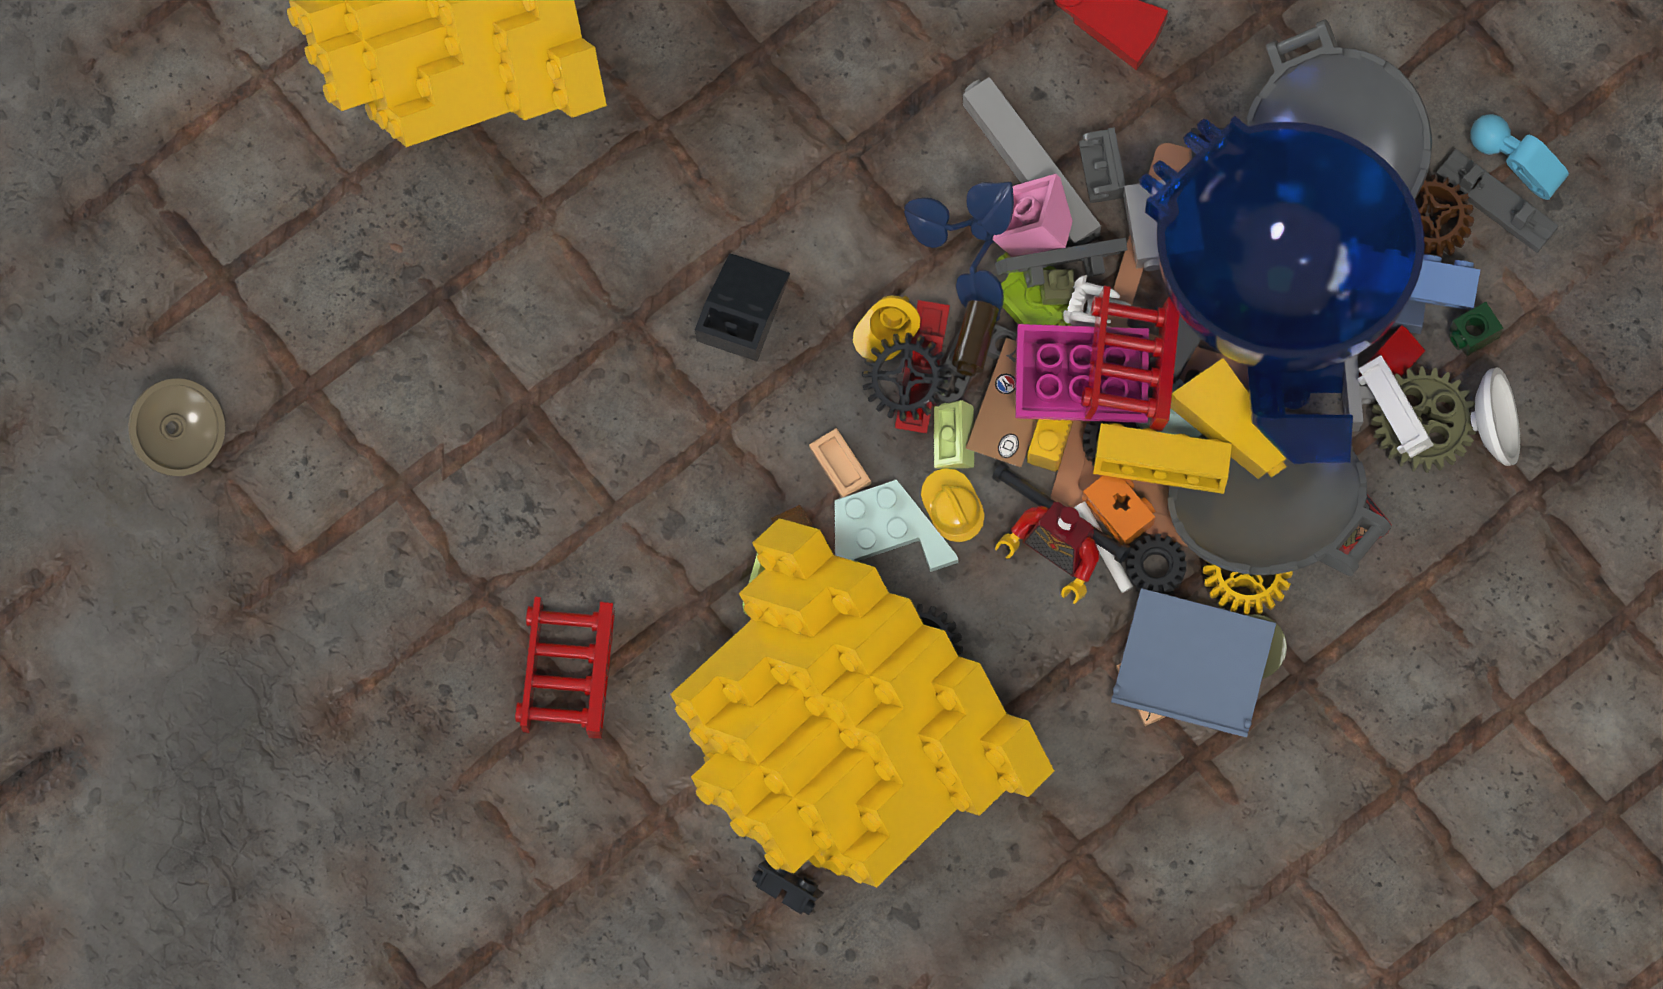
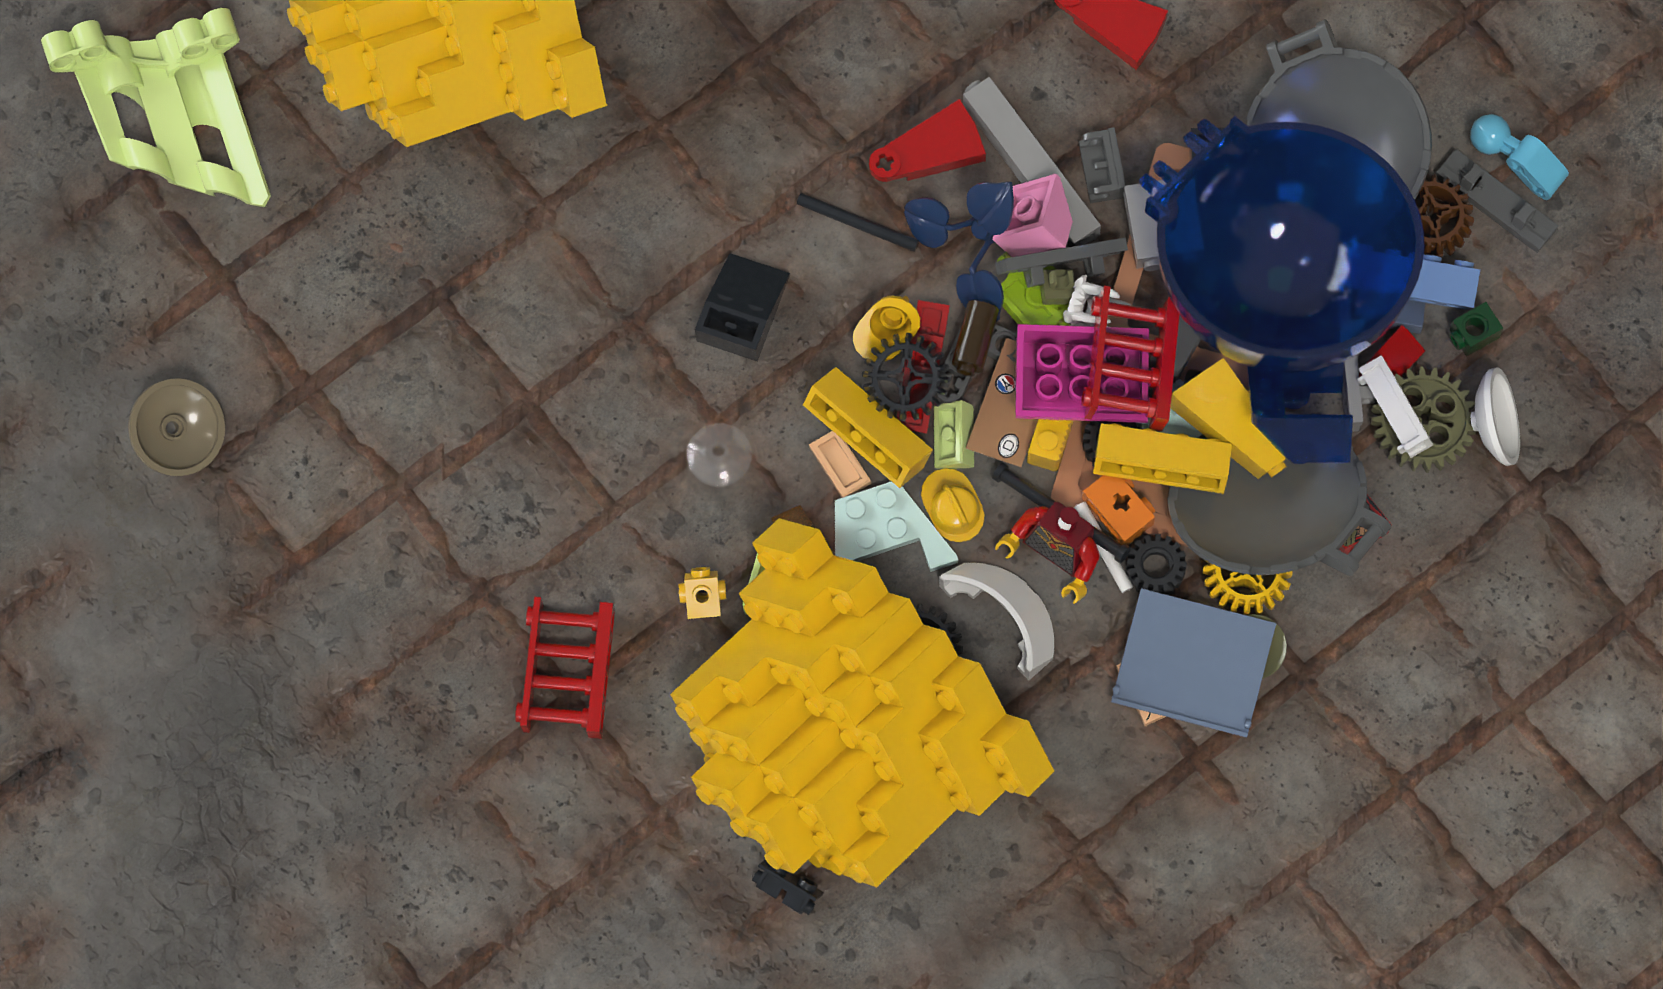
none -> yellowish green panel [41,8,271,207]
none -> yellow brick [679,567,726,619]
none -> clear dish [687,423,752,487]
none -> black bar [797,193,919,252]
none -> yellow brick [803,367,933,488]
none -> red piece [869,99,986,182]
none -> white windscreen [939,563,1054,681]

